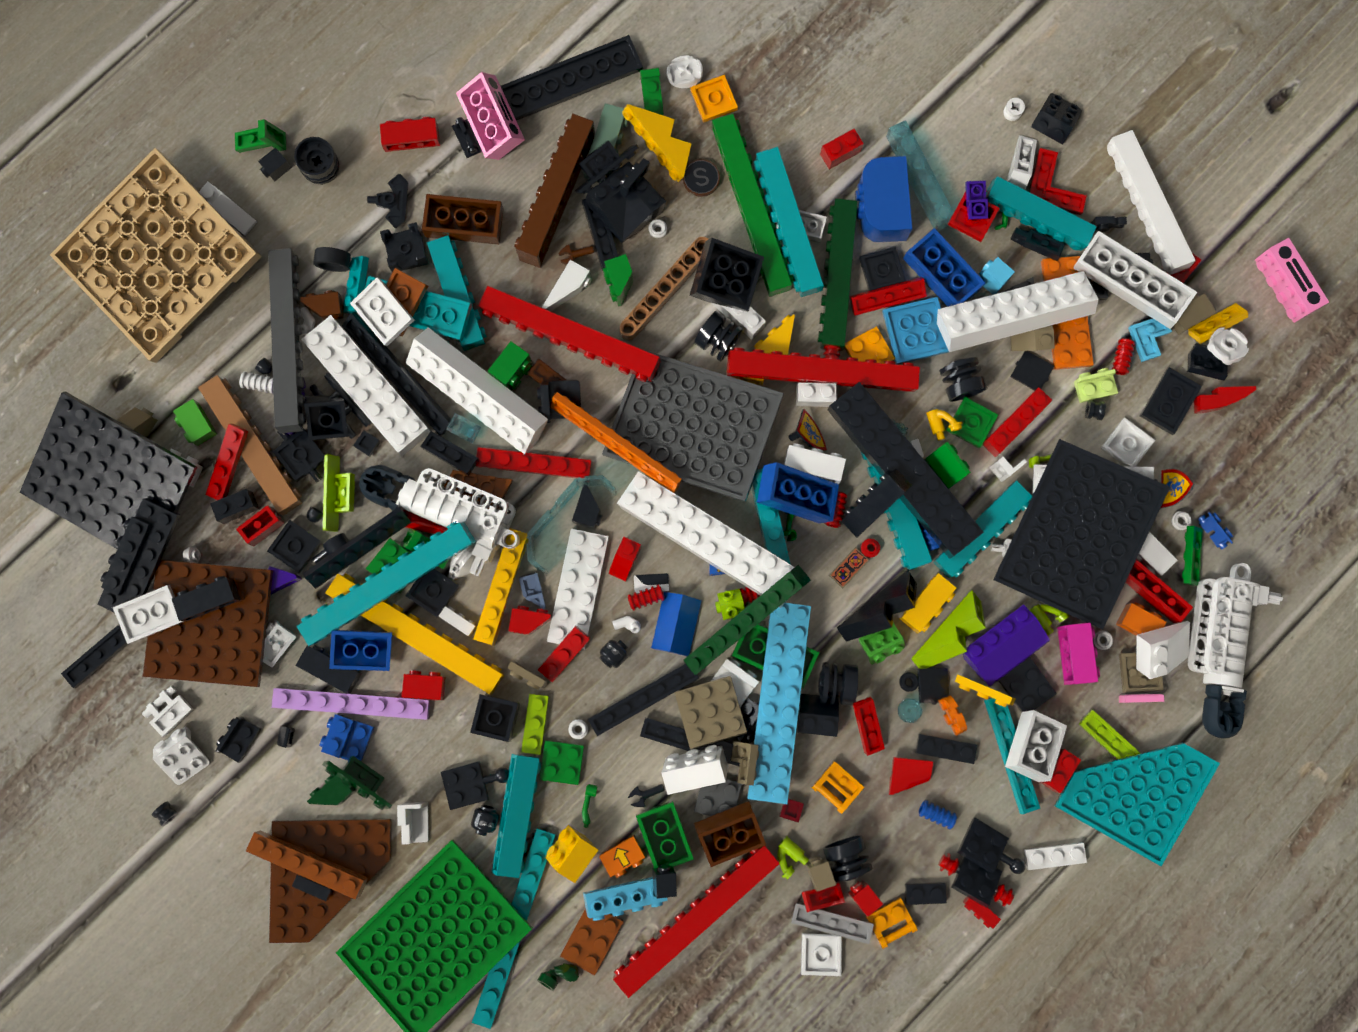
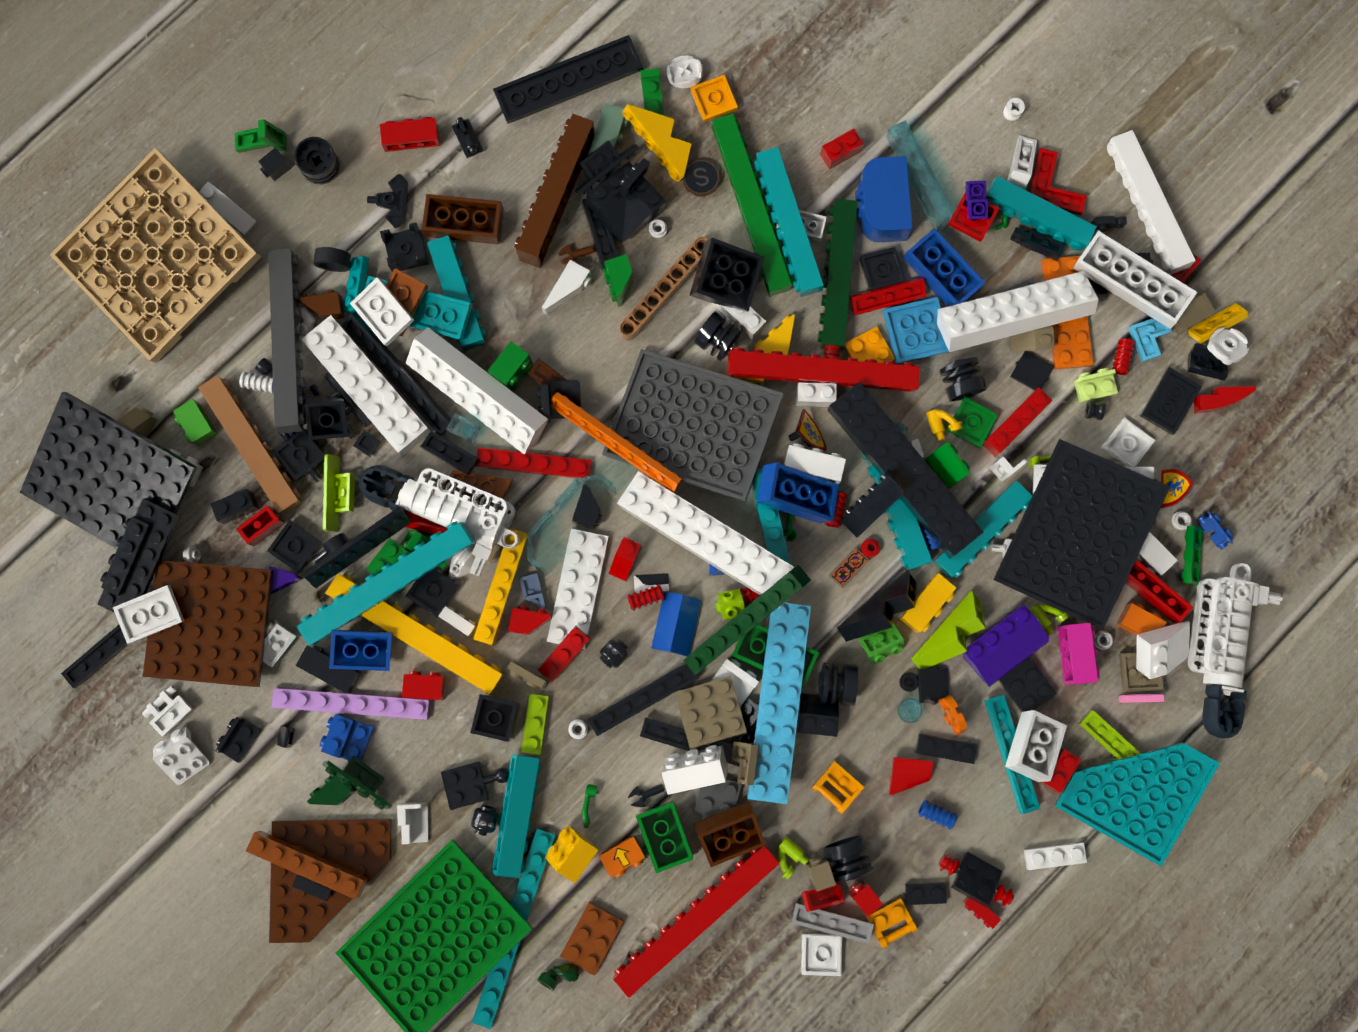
black wheel [151,801,178,827] -> none
black brick [172,576,241,622] -> none
red plate [205,424,249,500] -> none
black hinge [306,506,323,523] -> none
bright pink brick [456,72,525,160] -> none
red brick [478,286,661,382] -> none
green plate [540,741,584,785] -> none
medium azure brick [583,877,668,921] -> none
white arm [612,616,641,633] -> none
black brick [652,865,677,899] -> none
dark red plate [779,798,804,823] -> none
red plate [853,697,885,756] -> none
yellow plate [954,674,1015,707] -> none
black plate [957,818,1026,874] -> none
medium azure brick [979,257,1015,295] -> none
black bracket [1031,93,1082,145] -> none
bright pink brick [1255,238,1329,323] -> none

